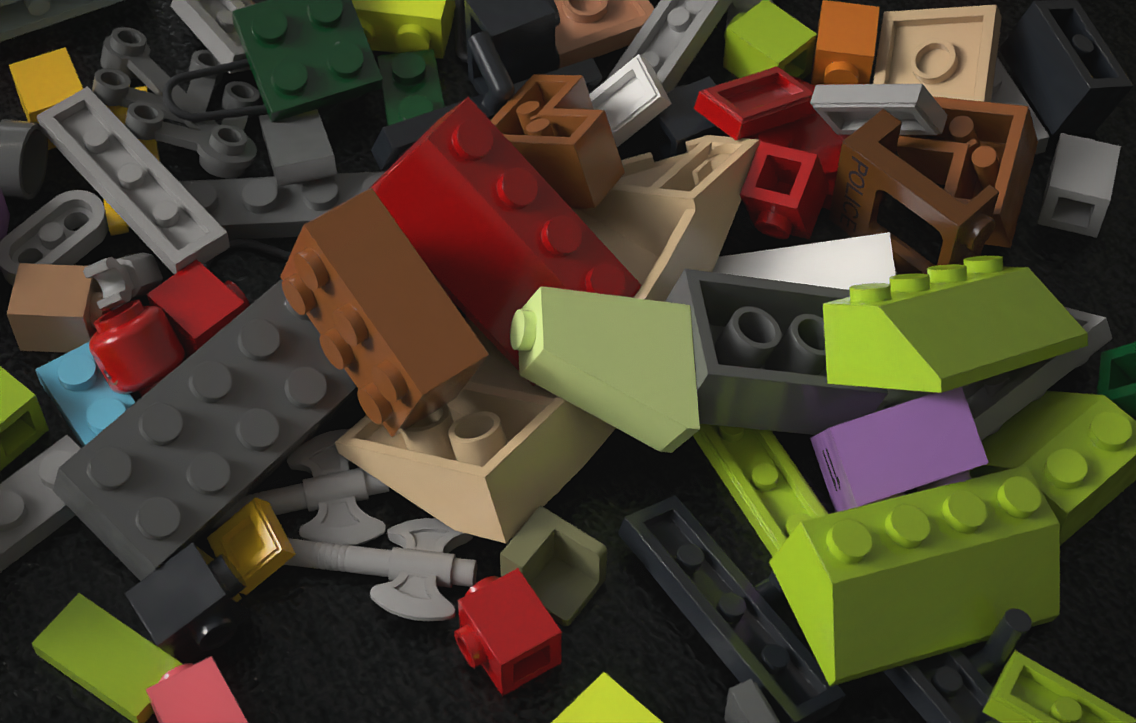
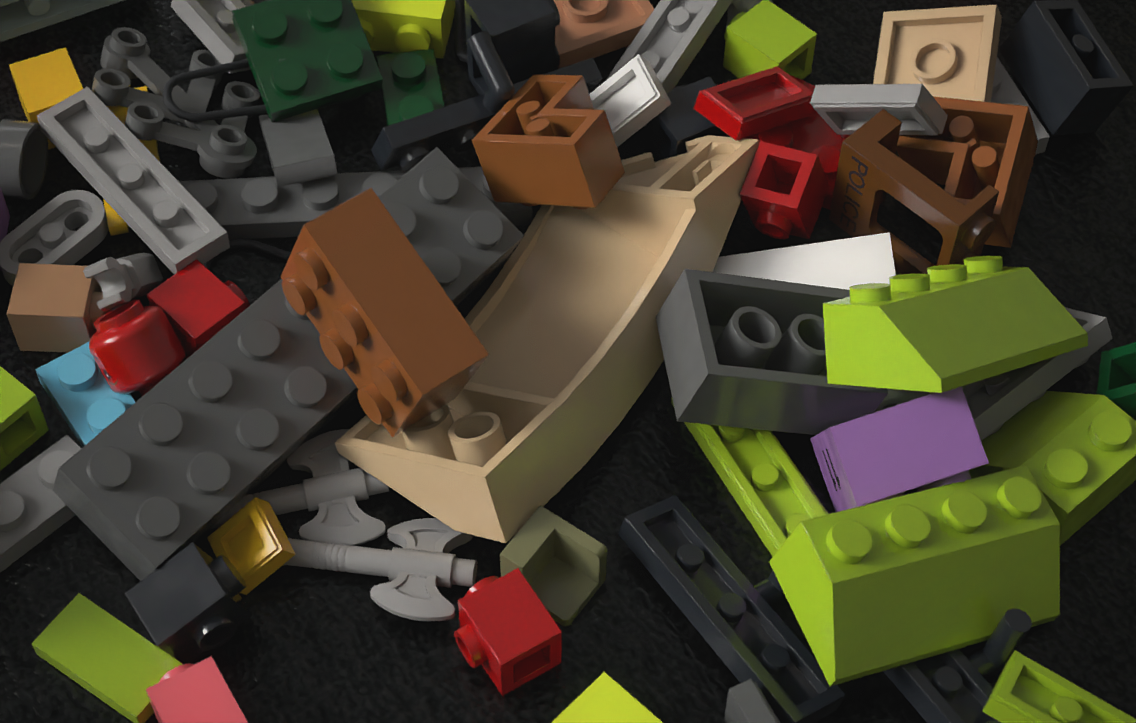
red slope [370,97,642,386] -> none
yellowish green slope [510,286,700,453] -> none
orange brick [811,0,880,86] -> none
light grey brick [1037,133,1121,238] -> none

